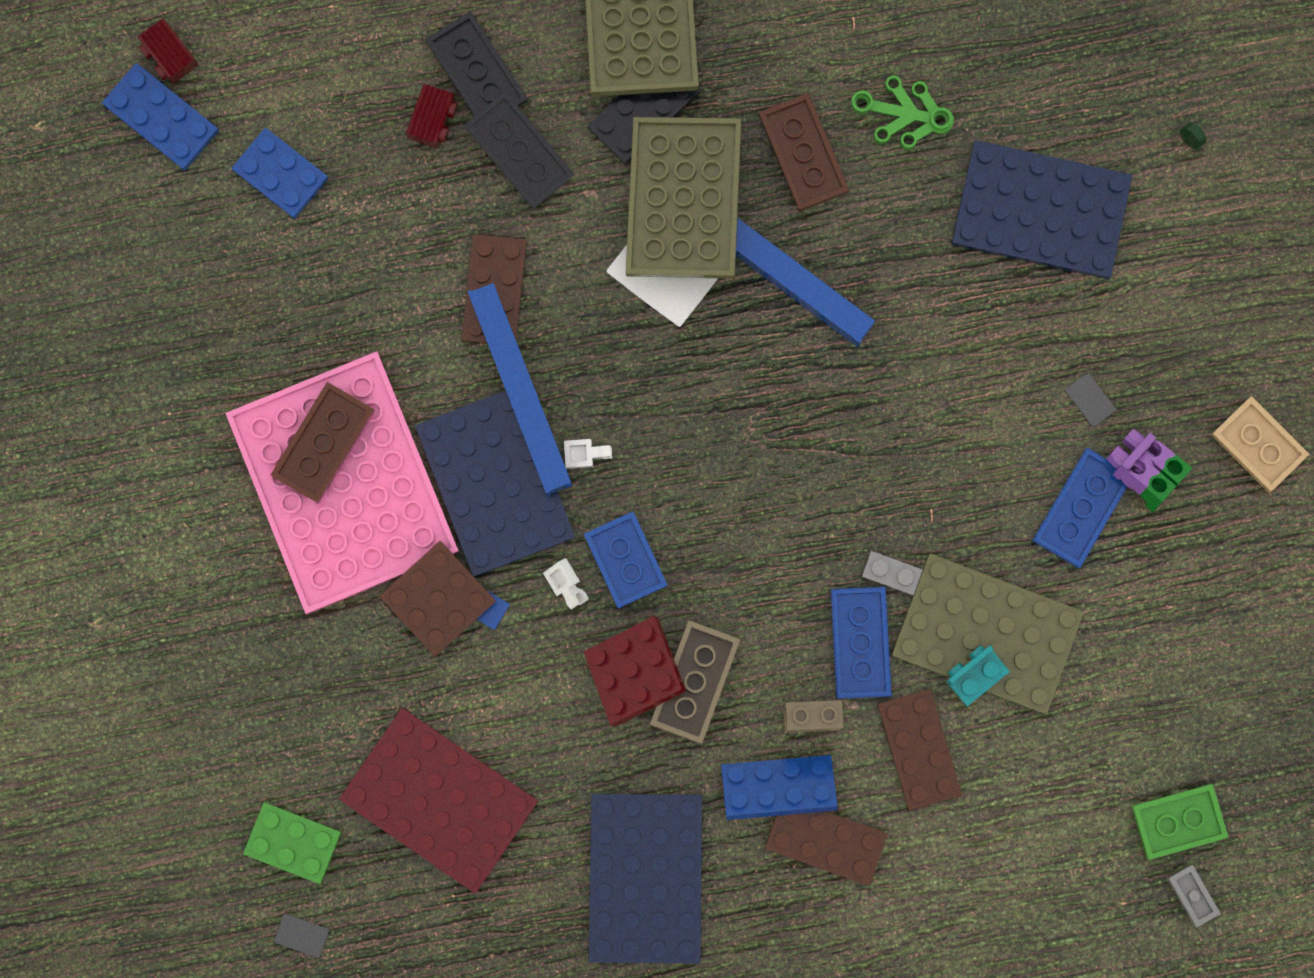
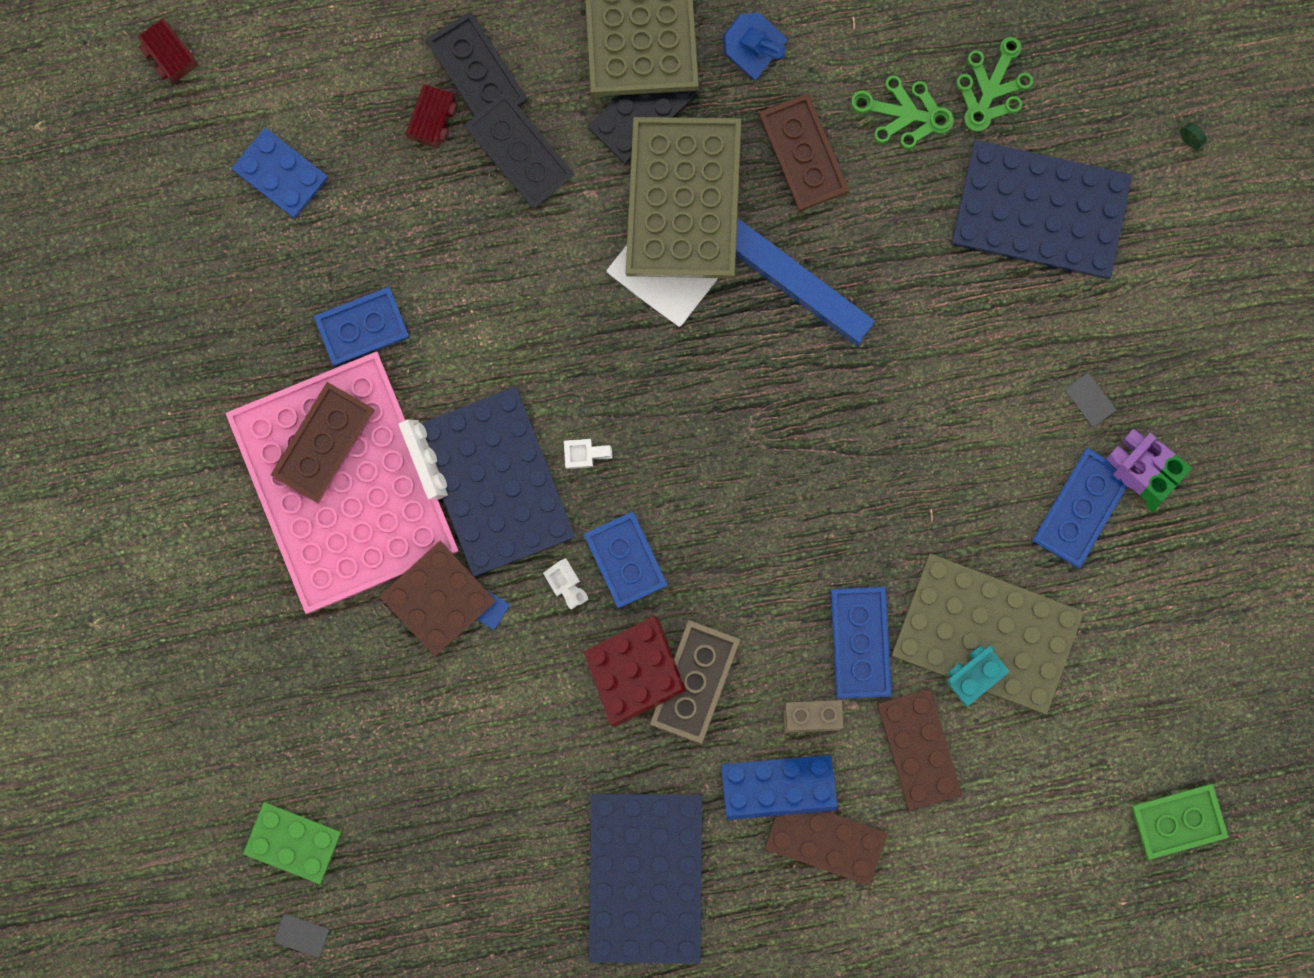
blue plate [102,63,219,171] -> none
dark red plate [339,708,538,894] -> none
reddish brown plate [461,234,527,344] -> none
blue tile [467,283,572,497] -> none
light grey plate [861,551,923,596] -> none
light grey plate [1167,865,1221,928] -> none
tan plate [1211,396,1309,493] -> none
none -> blue plate [314,287,410,368]
none -> white plate [398,419,448,500]
none -> blue piece [723,13,788,80]
none -> bright green plant [956,37,1033,132]

